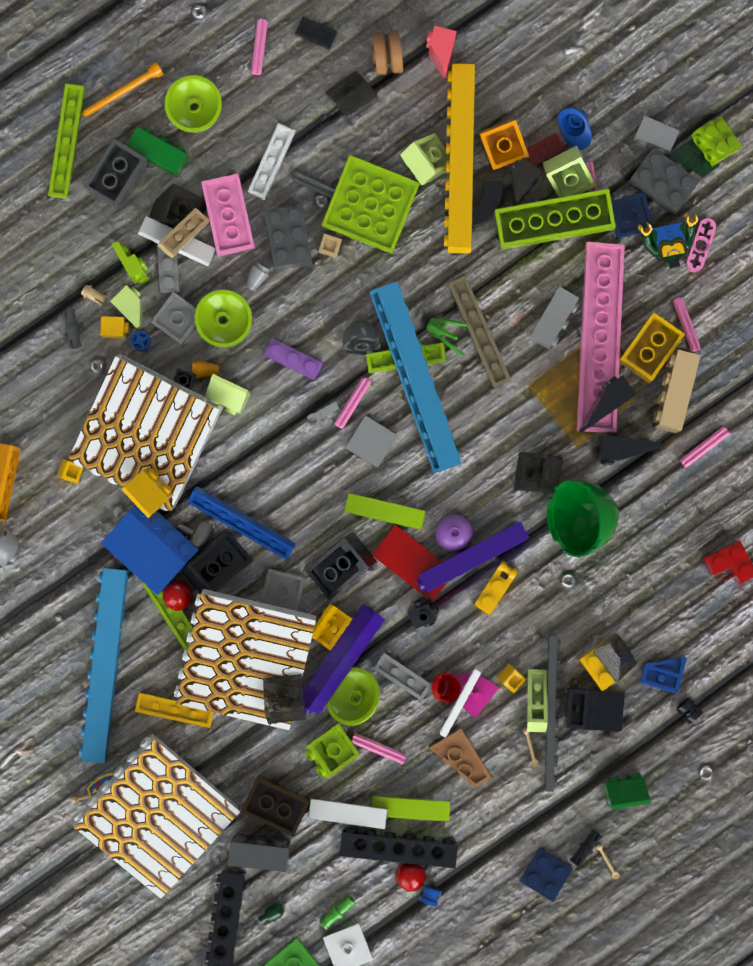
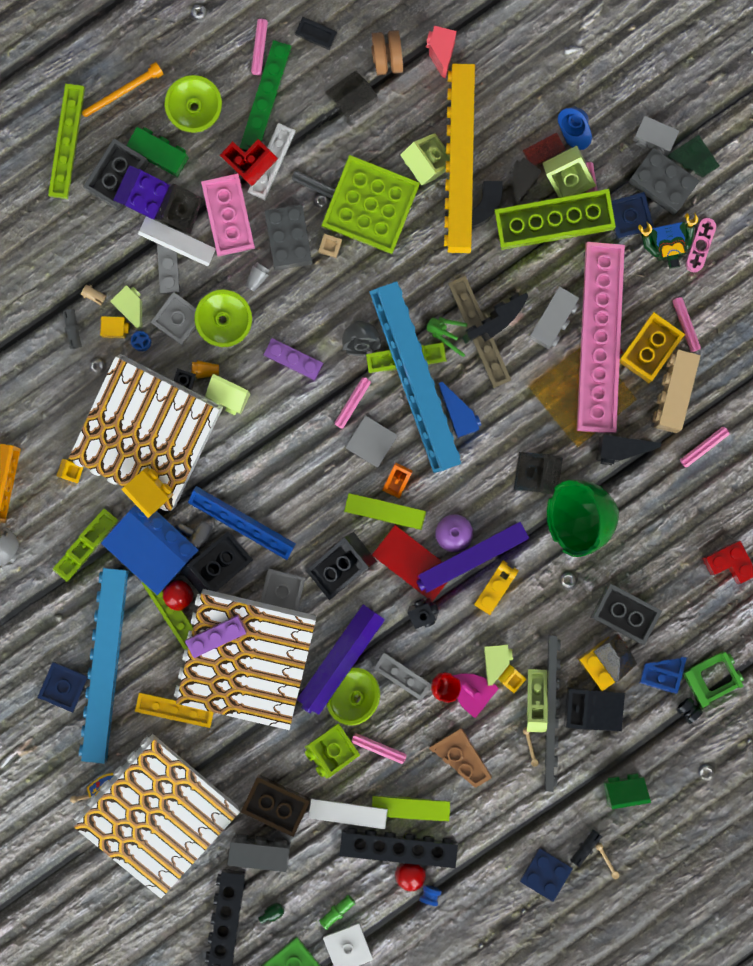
lime plate [112,241,149,284] -> none
tan plate [158,208,210,258] -> none
clear smoke slope [263,674,307,724] -> none
light grey plate [307,401,340,429] -> none
yellow bracket [312,604,352,651] -> none
white tile [440,664,484,738] -> none
light orange slope [478,118,529,170] -> none
black slope [579,375,636,433] -> none
lime plate [691,116,743,167] -> none
none -> dark blue plate [37,662,88,713]
none -> lime slope [53,509,119,582]
none -> dark purple brick [113,165,170,219]
none -> medium lavender plate [185,615,247,658]
none -> red brick [220,139,278,186]
none -> green plate [239,40,292,151]
none -> orange slope [382,463,413,498]
none -> blue slope [438,382,481,438]
none -> black slope [462,292,528,344]
none -> yellowish green slope [484,645,513,686]
none -> dark grey brick [590,584,662,645]
none -> bright green window [683,651,744,708]

